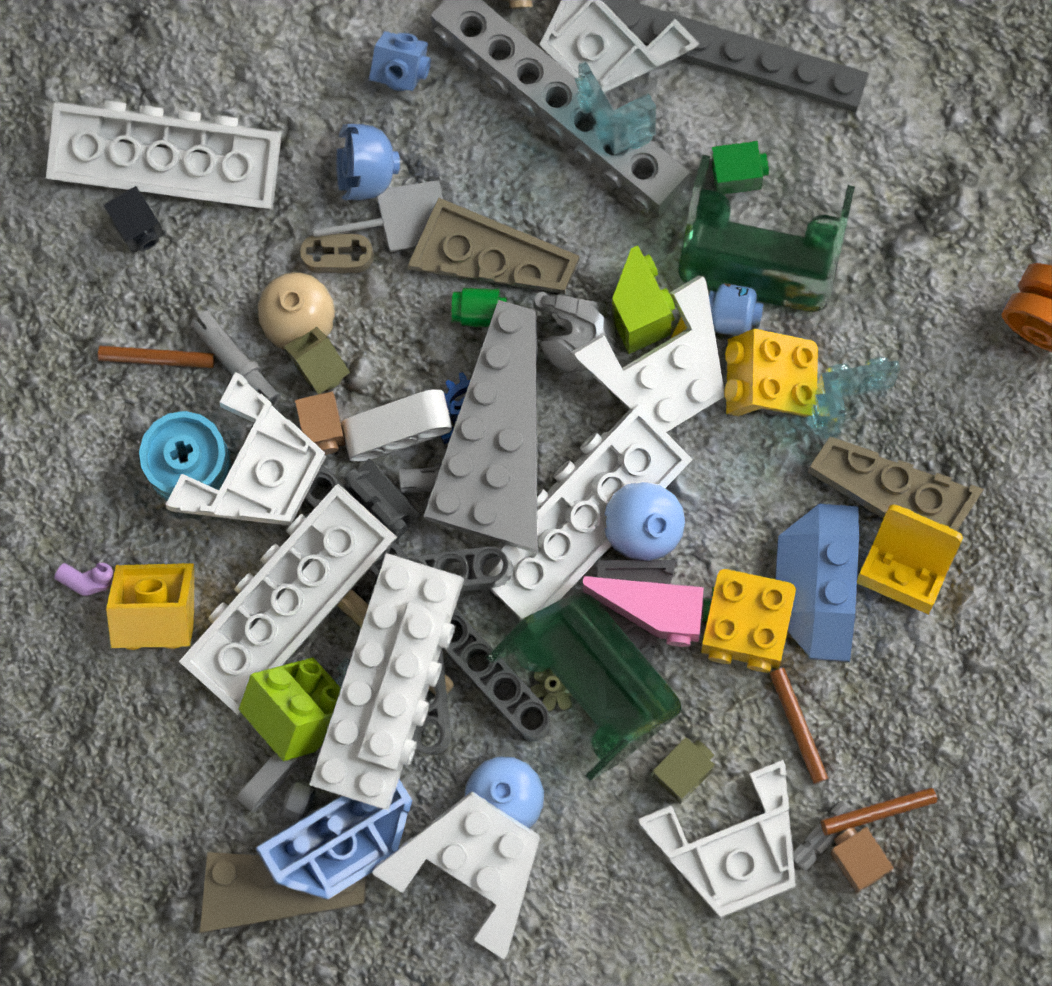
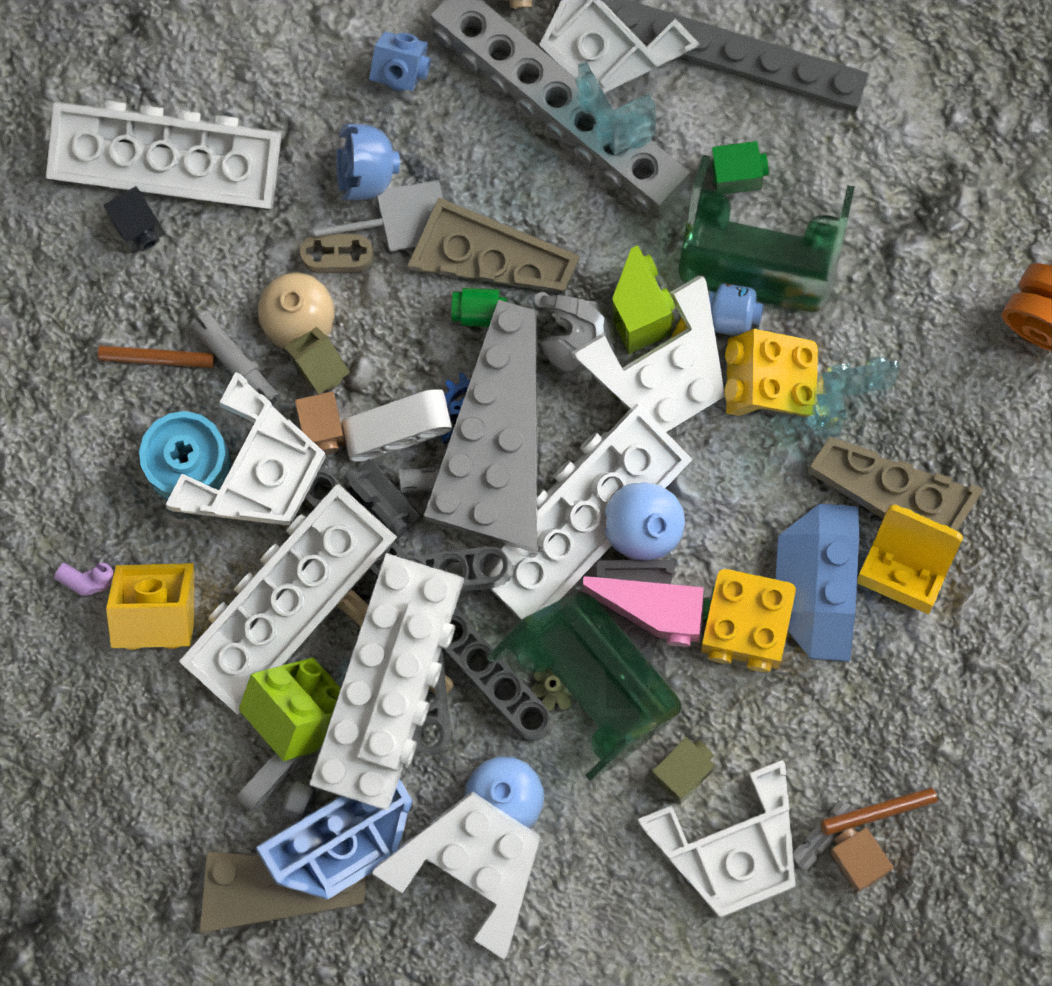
dark orange bar [769,668,829,785] -> none

